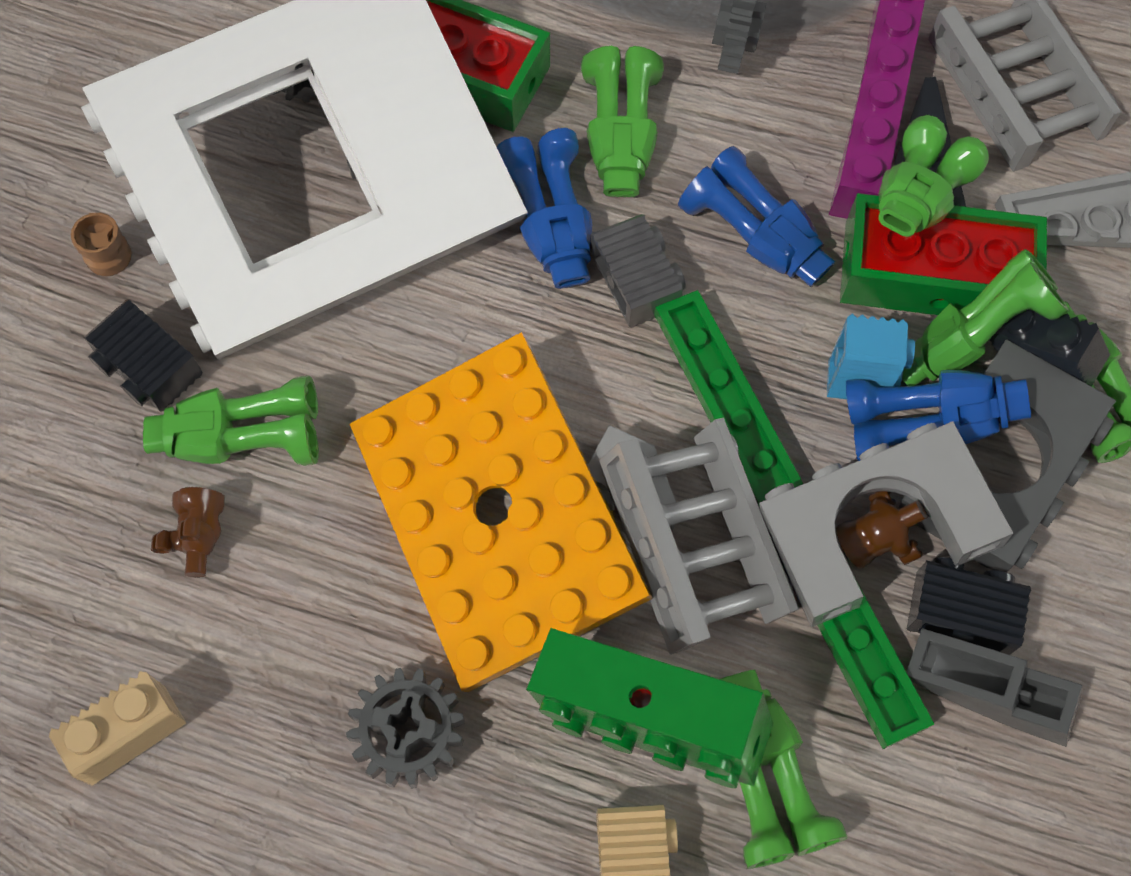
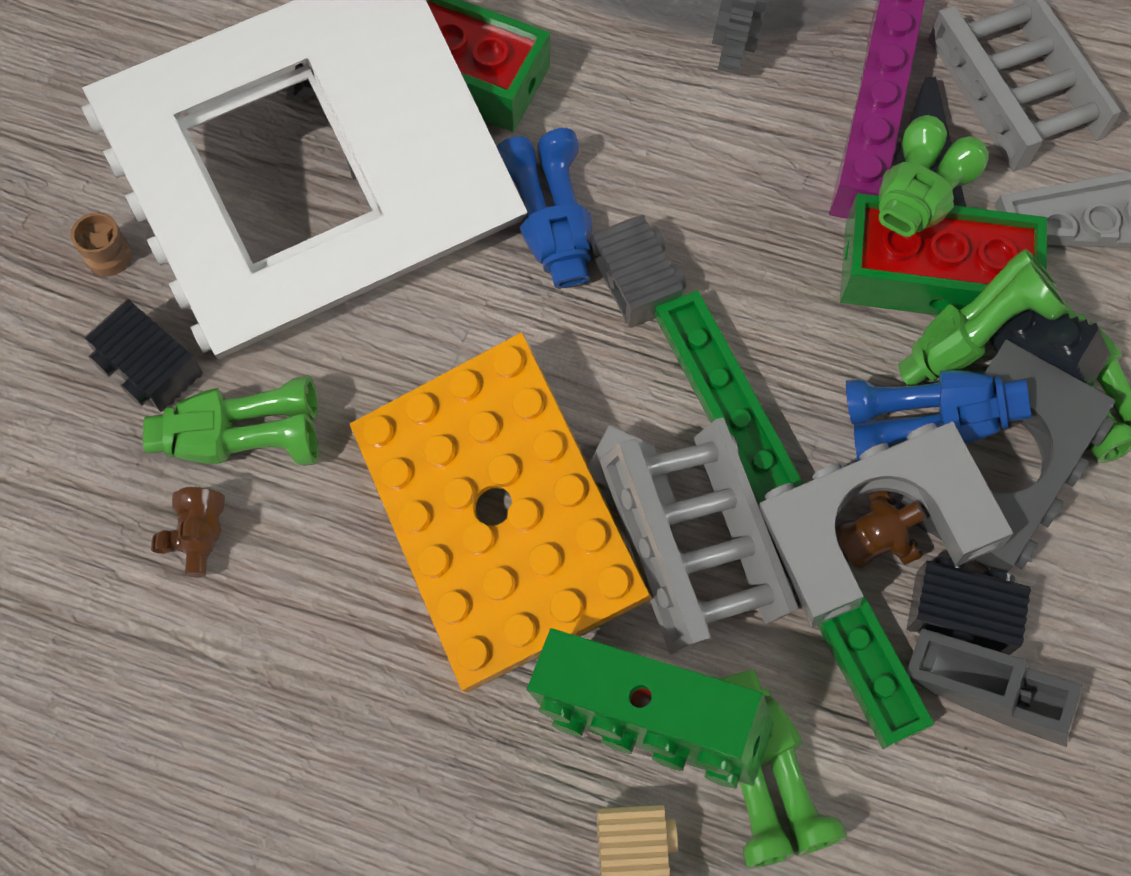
tan brick [49,671,186,786] -> none
dark grey gear [346,668,465,789] -> none
bright green piece [581,45,664,197] -> none
blue piece [678,146,835,287] -> none
dark azure brick [826,313,915,399] -> none

